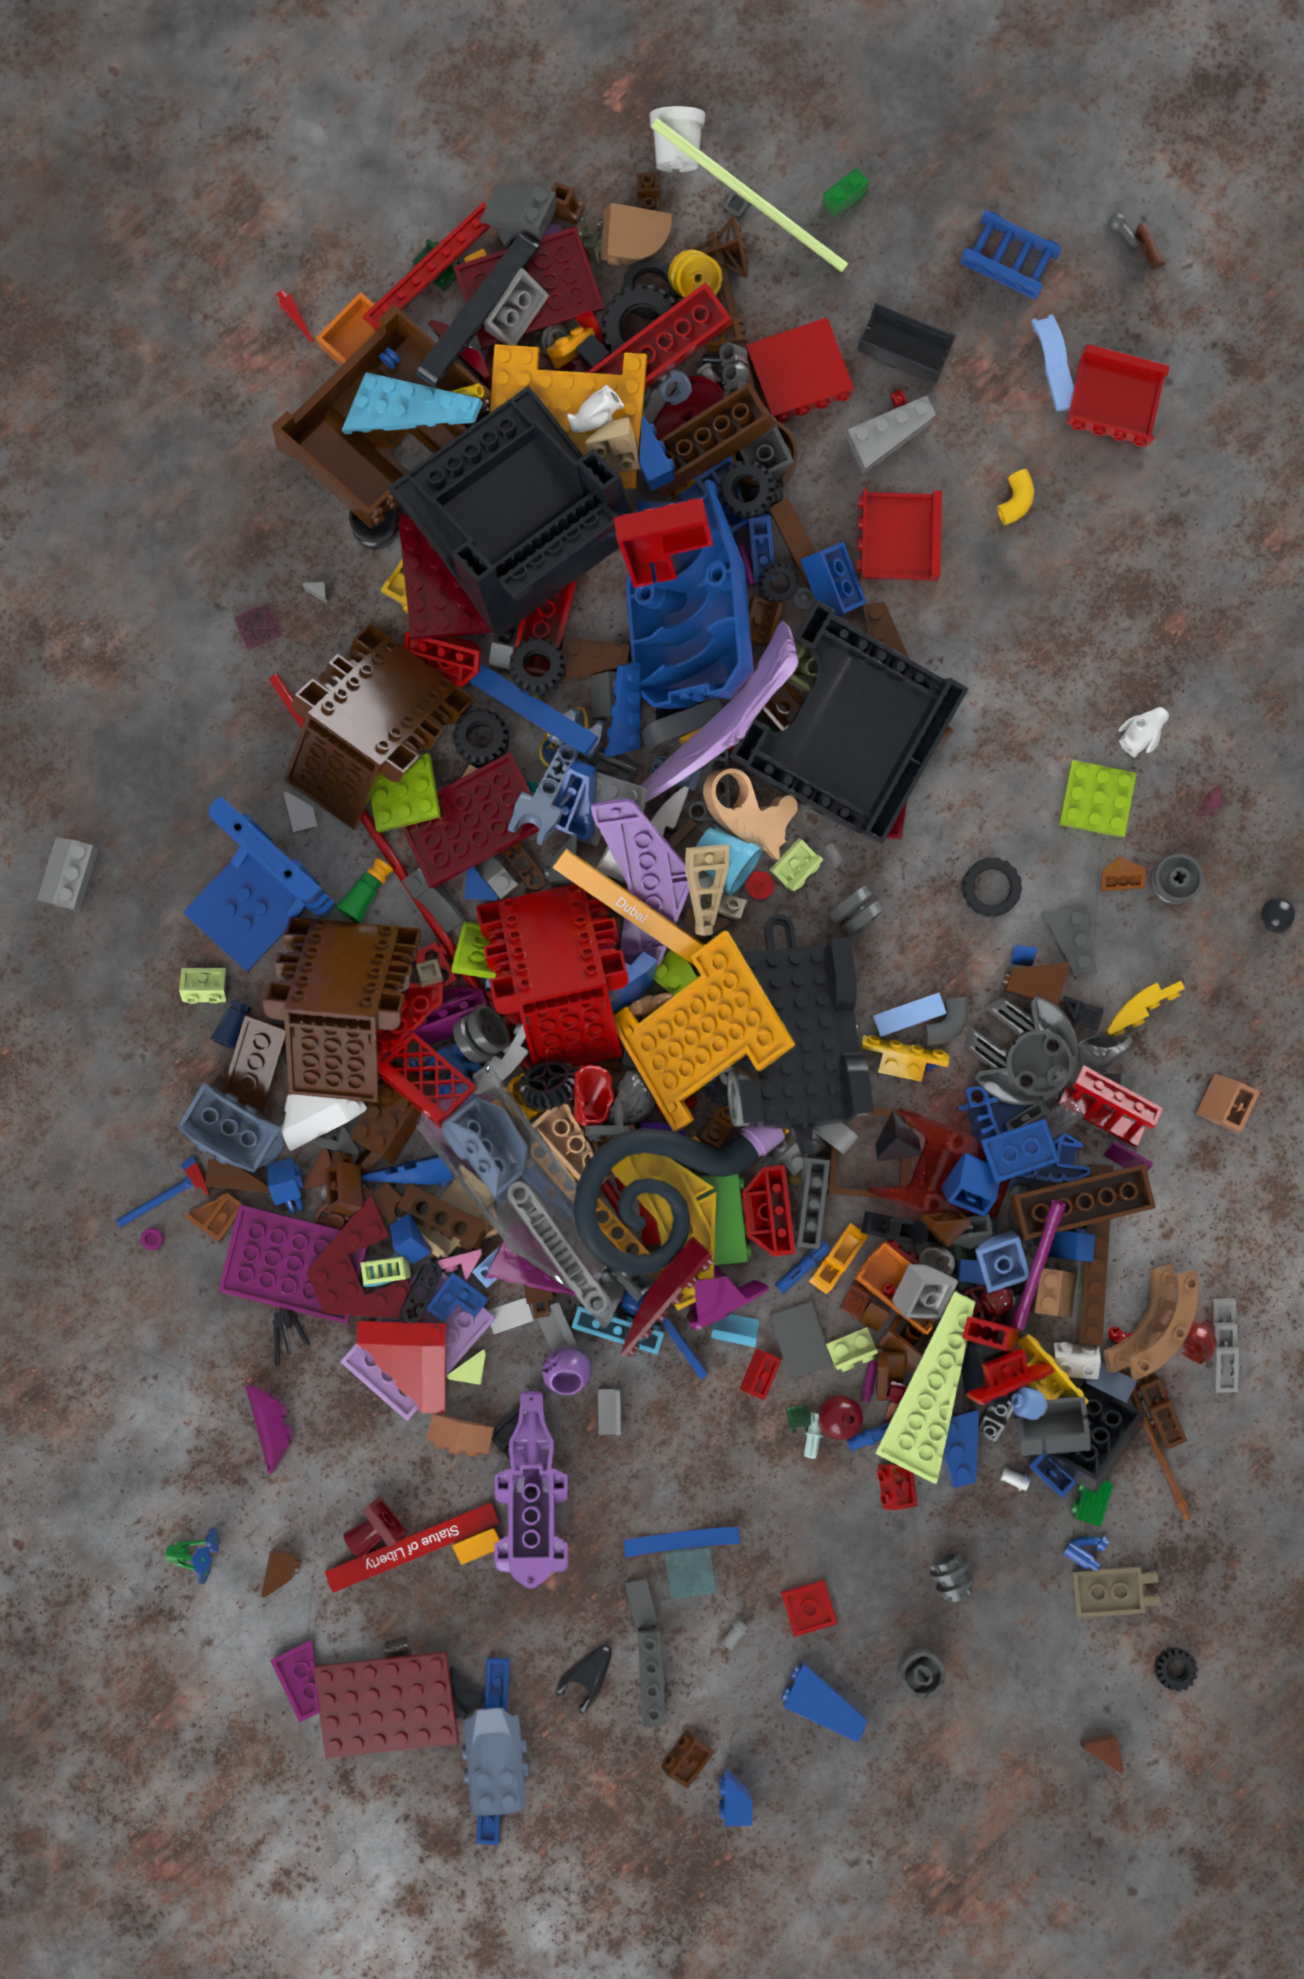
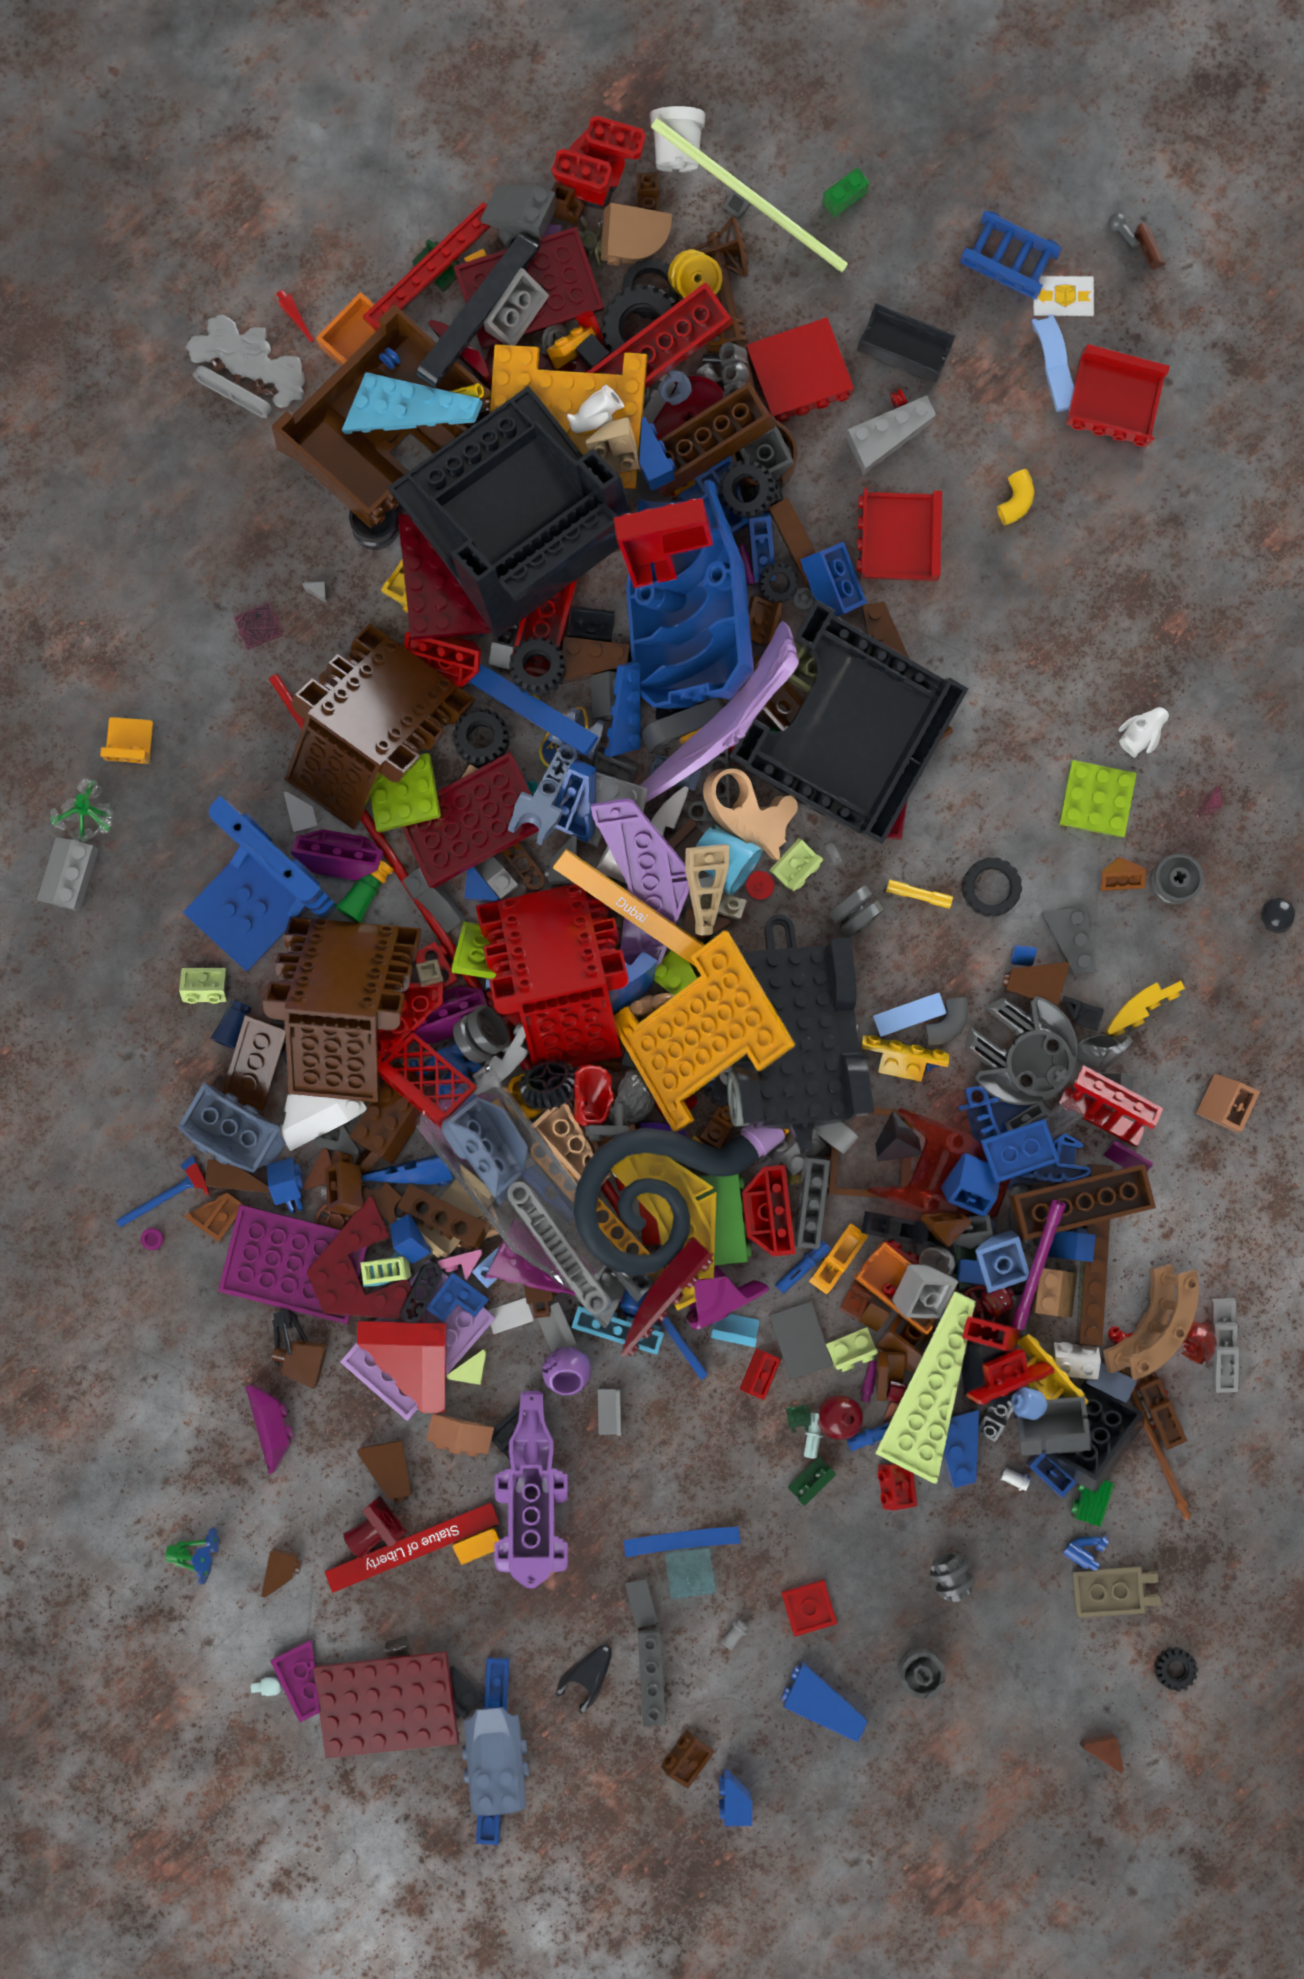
none -> clear plant [49,778,114,842]
none -> light orange bracket [100,717,153,764]
none -> light grey plant [185,315,306,418]
none -> light aqua cylinder [251,1677,283,1696]
none -> reddish brown torso [272,1340,328,1389]
none -> magenta wedge [291,829,383,880]
none -> reddish brown slope [357,1439,413,1502]
none -> red piece [551,116,646,210]
none -> black bracket [568,606,615,642]
none -> dark green bracket [788,1457,837,1506]
none -> yellow piece [886,879,953,909]
none -> white sticker [1034,276,1094,316]

